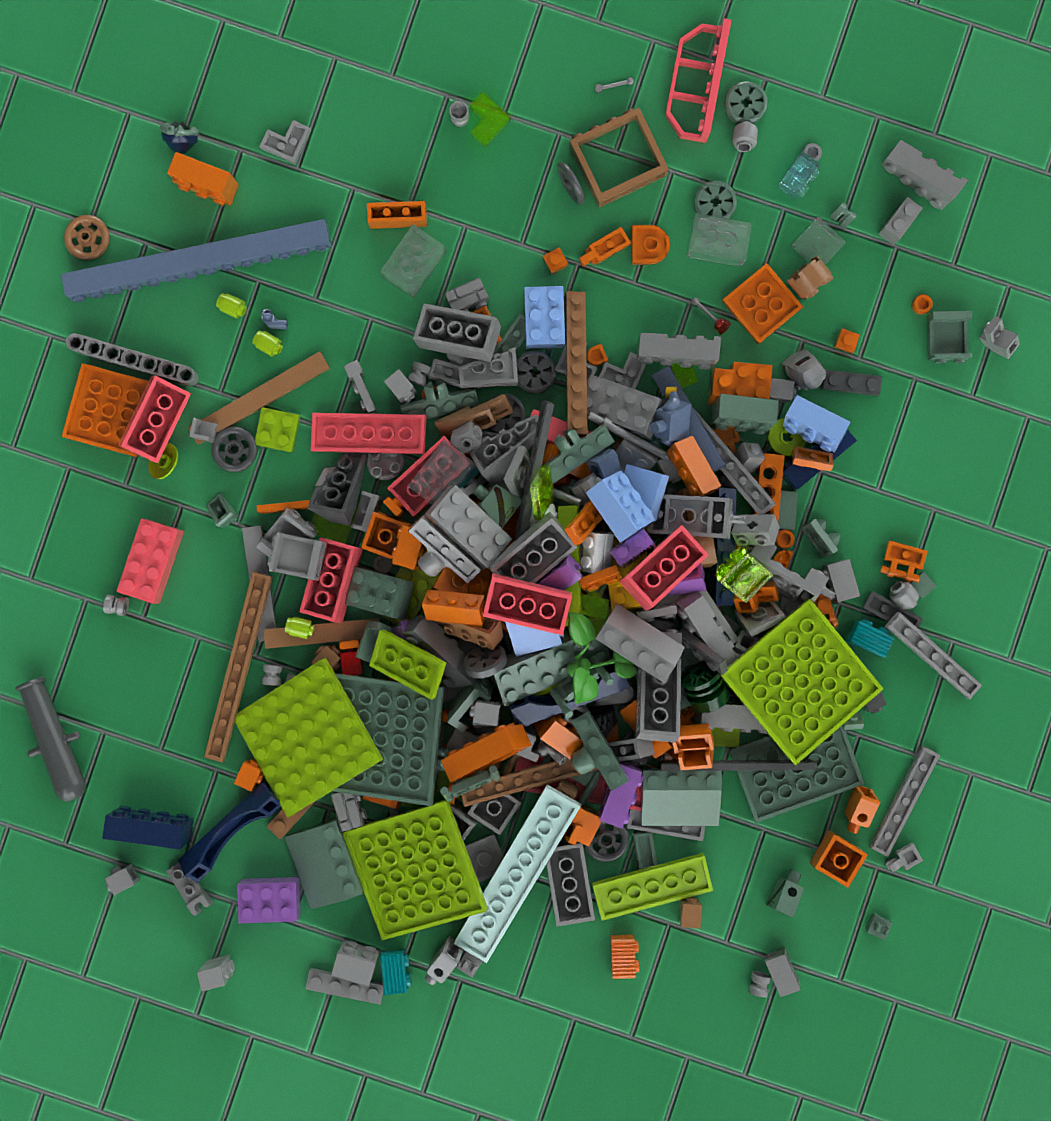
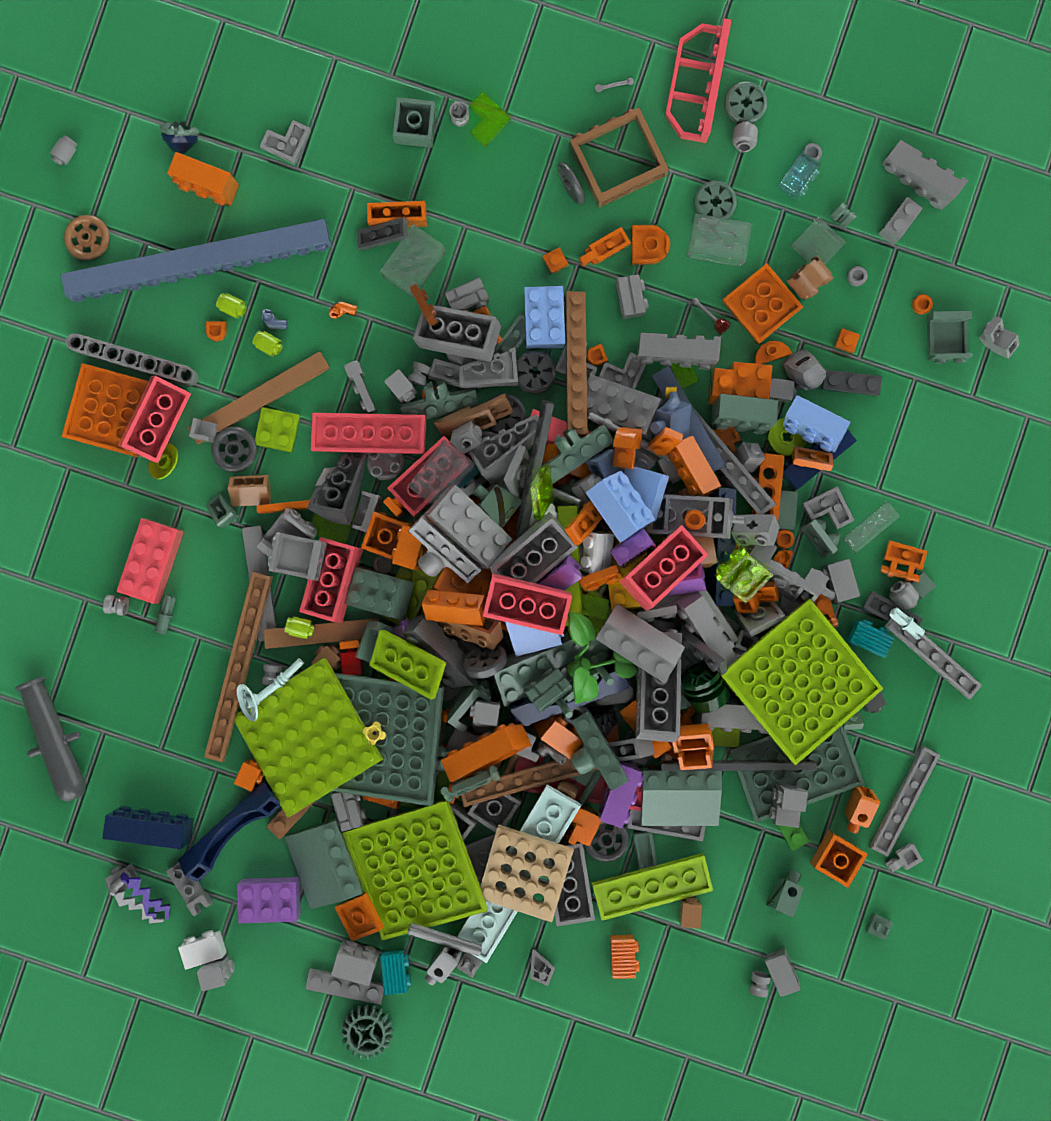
none -> light grey brick [50,135,77,166]
none -> piece [108,872,170,924]
none -> sand green axle [154,595,176,634]
none -> white brick [178,930,227,970]
none -> orange tile [206,321,227,342]
none -> medium nougat brick [228,475,271,506]
none -> light aqua dish [237,658,304,721]
none -> orange arm [329,302,358,319]
none -> orange plate [335,892,384,941]
none -> sand green gear [341,1005,394,1060]
none -> dark grey plate [357,217,408,251]
none -> light yellow plate [363,722,386,745]
none -> sand green brick [393,97,437,148]
none -> light grey axle [408,923,482,956]
none -> dark orange plate [409,284,437,326]
none -> tan piece [480,825,574,922]
none -> sand green brick [525,668,572,713]
none -> light grey piece [530,948,555,986]
none -> orange brick [612,427,643,469]
none -> light grey brick [615,274,648,320]
none -> orange plate [647,427,683,456]
none -> orange tile [684,510,705,530]
none -> orange plate [754,341,793,364]
none -> light grey brick [769,783,808,828]
none -> bright green plate [777,824,809,851]
none -> light grey plate [802,486,855,529]
none -> clear plate [842,502,900,553]
none -> light grey tile [847,266,868,287]
none -> light aqua axle [889,607,925,639]

